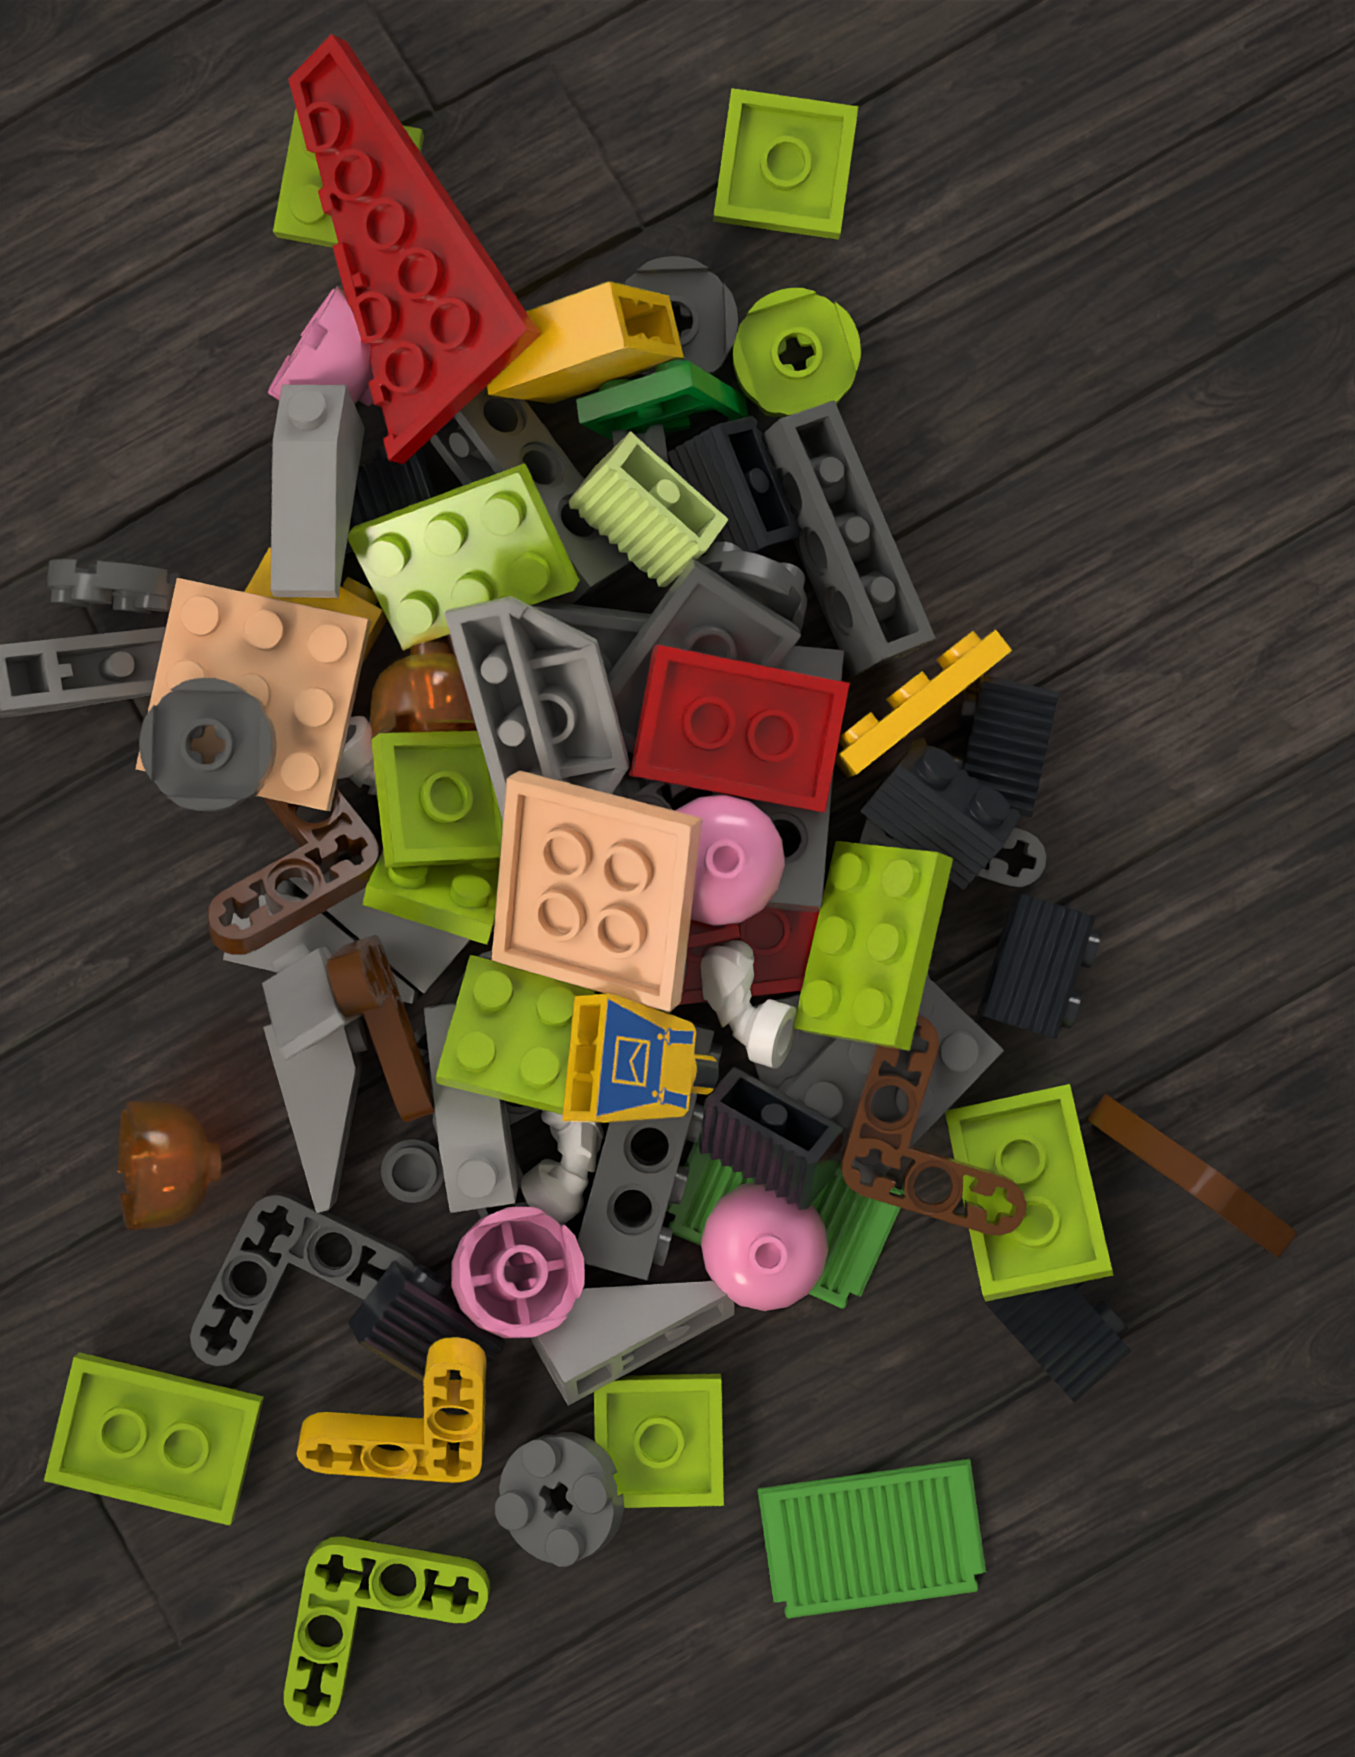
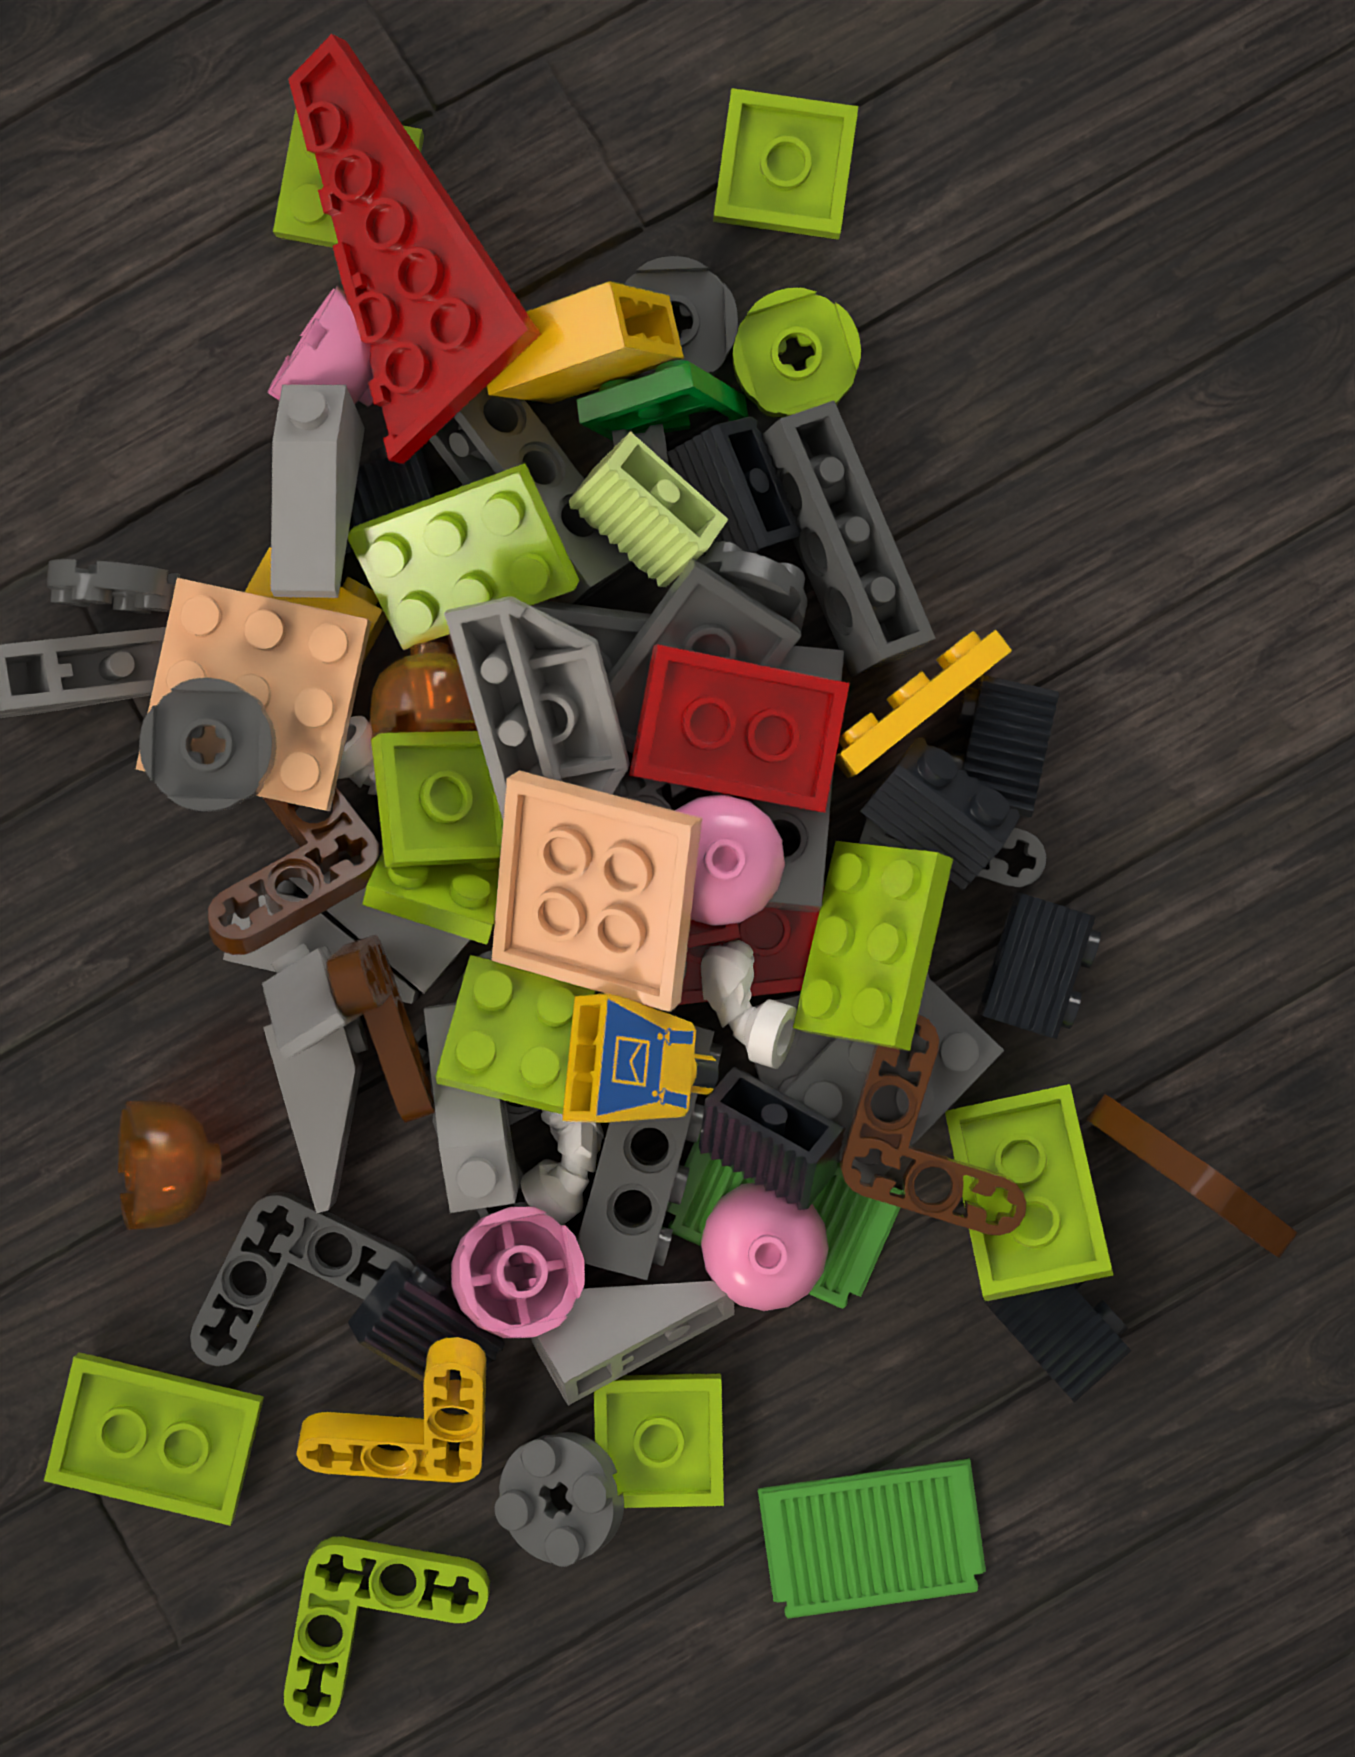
dark grey plate [381,1138,444,1203] -> none

